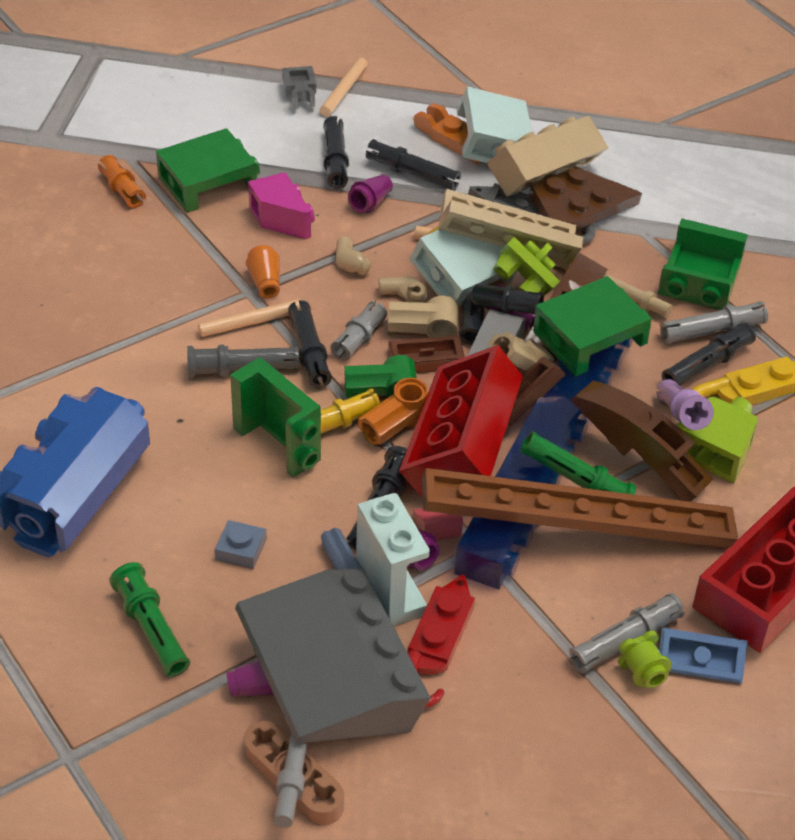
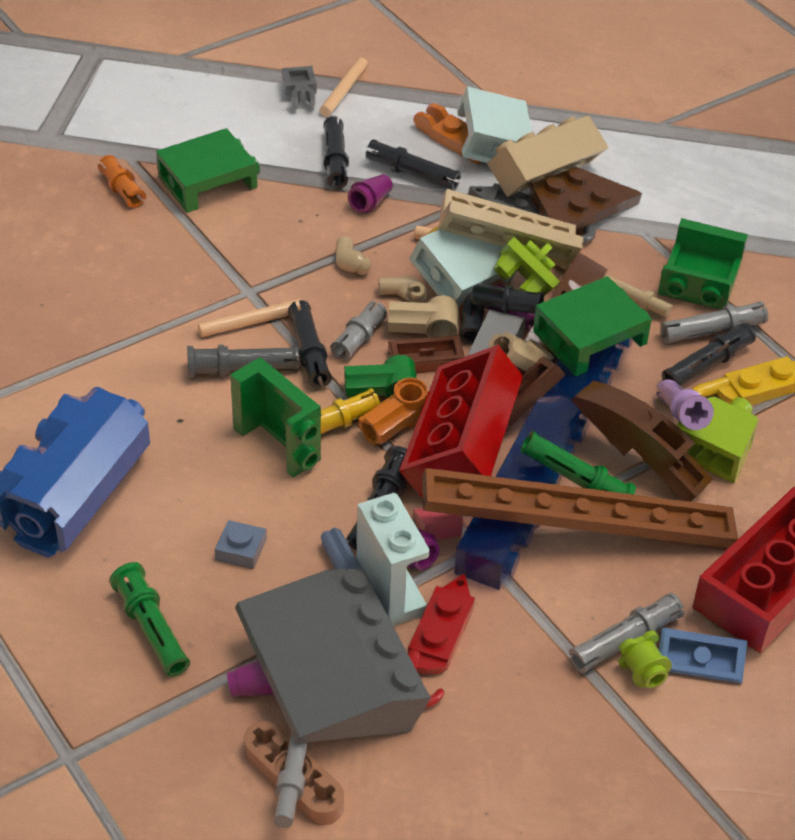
orange cone [245,245,280,298] -> none
dark pink slope [248,172,315,239] -> none

